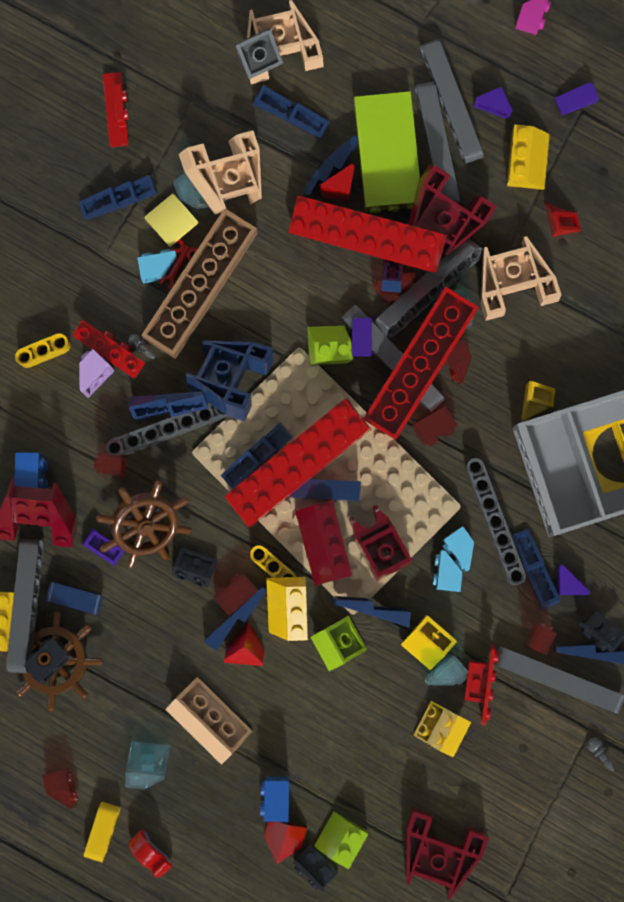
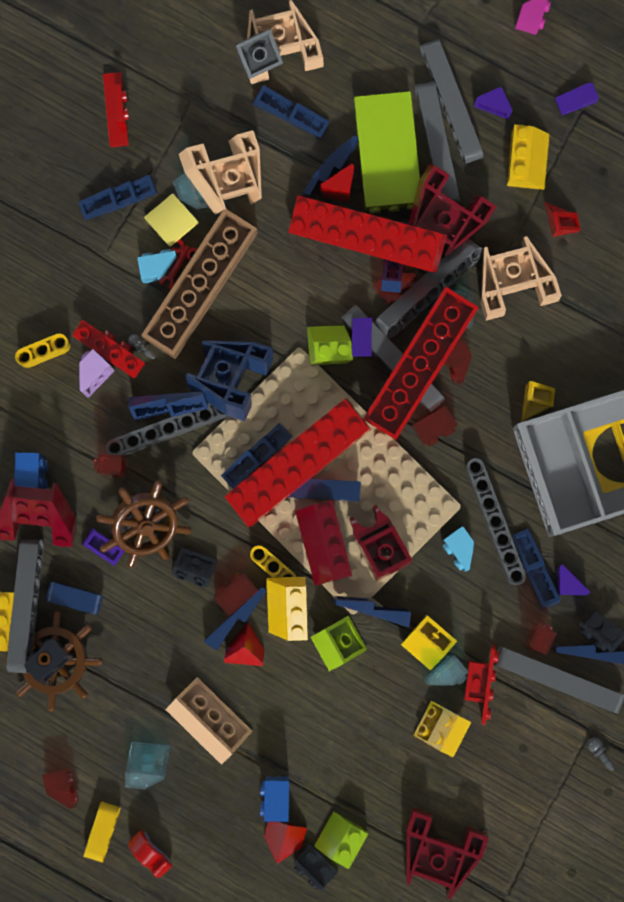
medium azure slope [433,550,462,592] -> none

